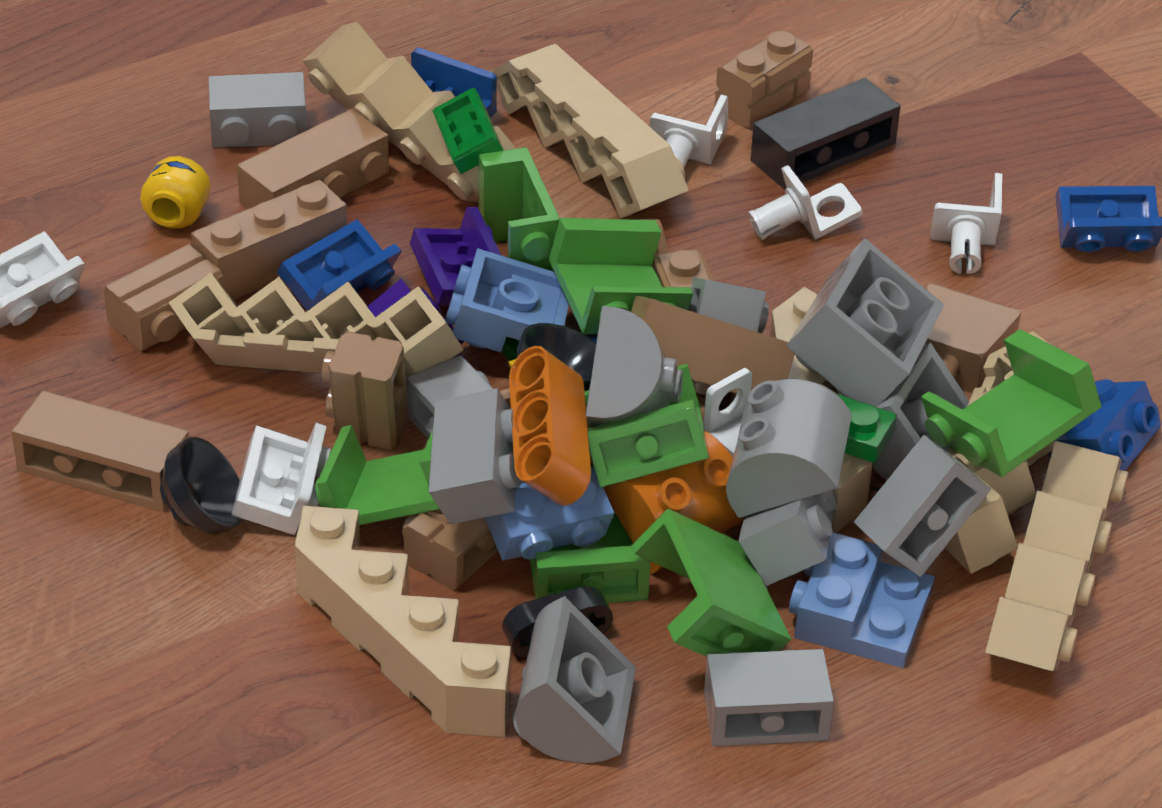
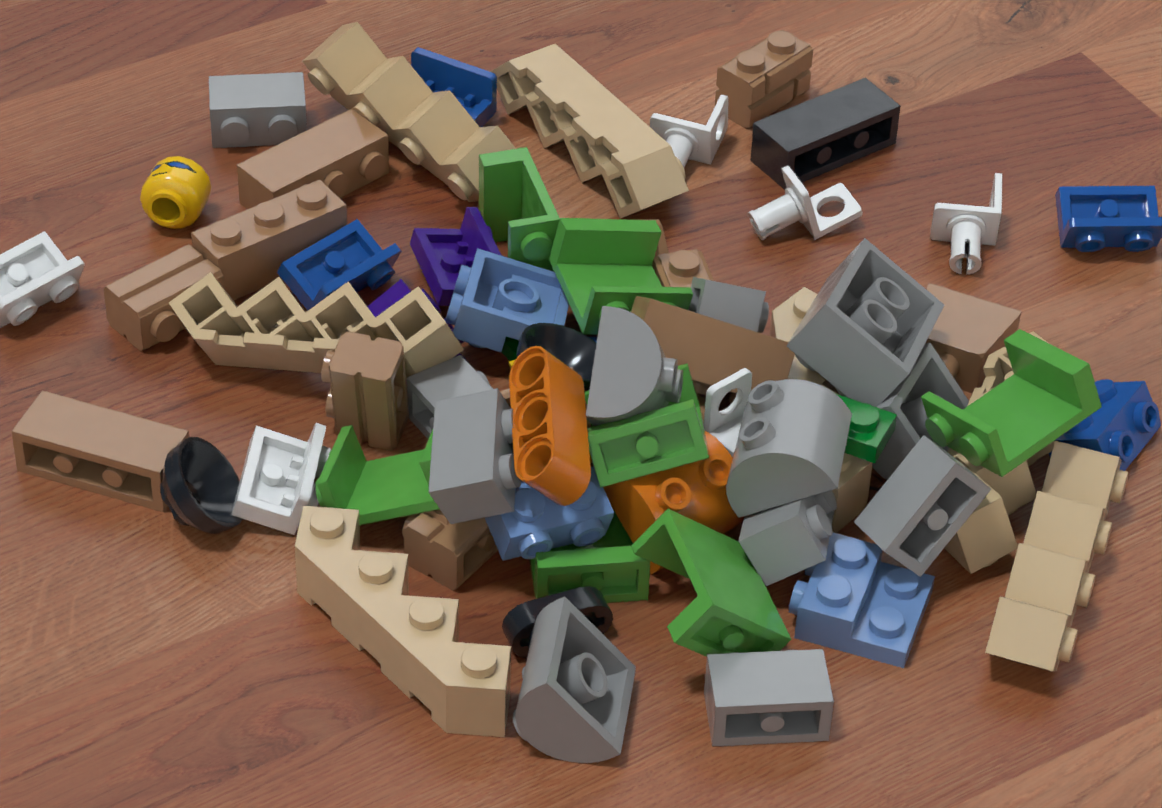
green plate [432,87,504,174] -> none

